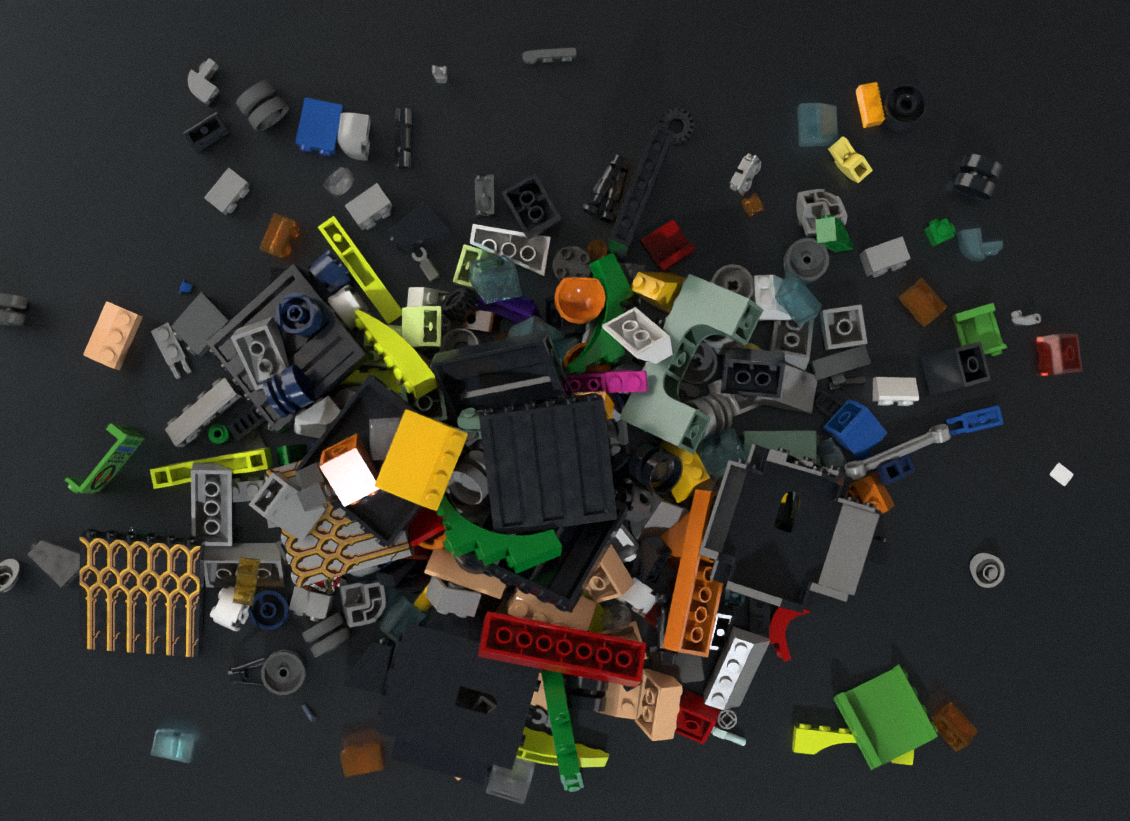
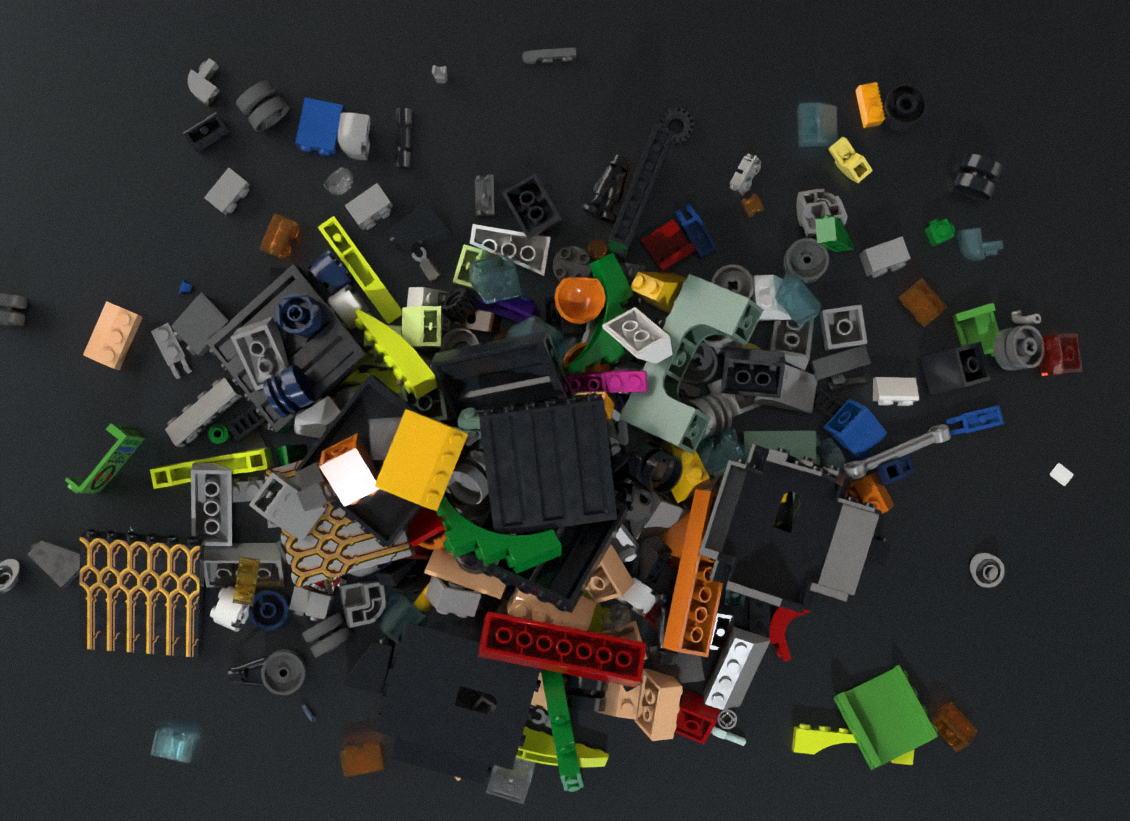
none -> blue hinge [675,203,718,259]
none -> dark grey wheel [993,325,1045,371]

